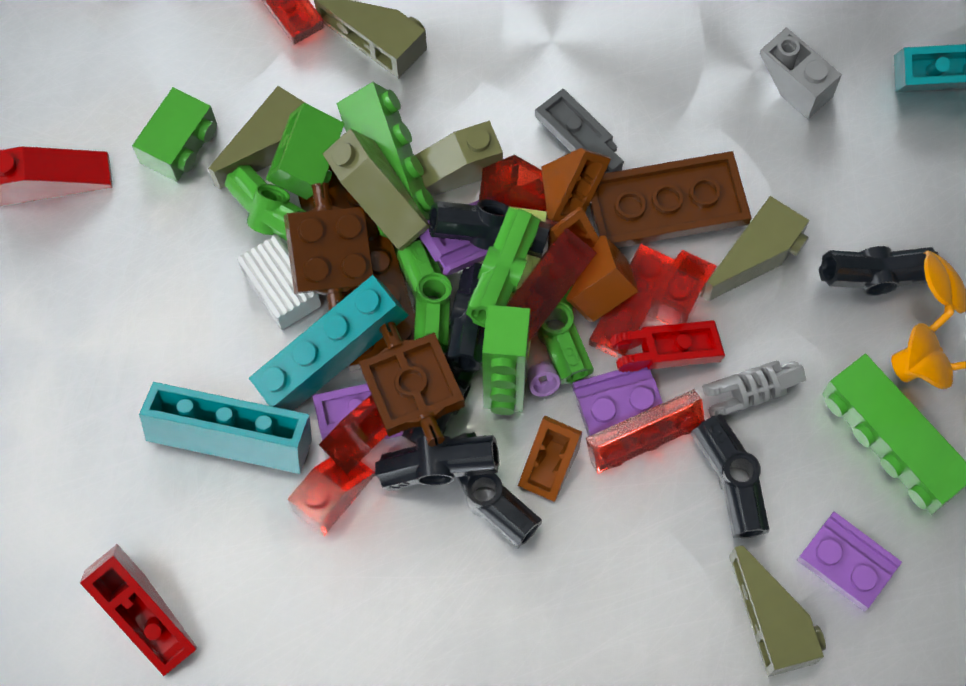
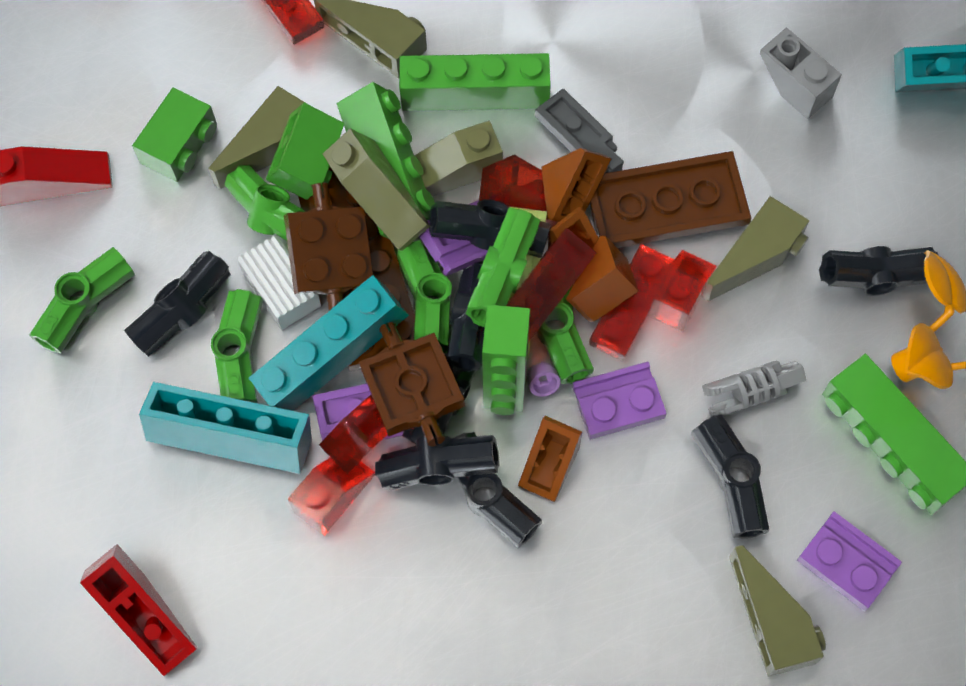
clear red plate [586,389,705,474] -> none
red hinge [610,320,725,372] -> none
none -> bright green piece [29,247,135,354]
none -> black piece [124,251,231,357]
none -> bright green piece [211,289,263,403]
none -> bright green brick [399,53,550,111]

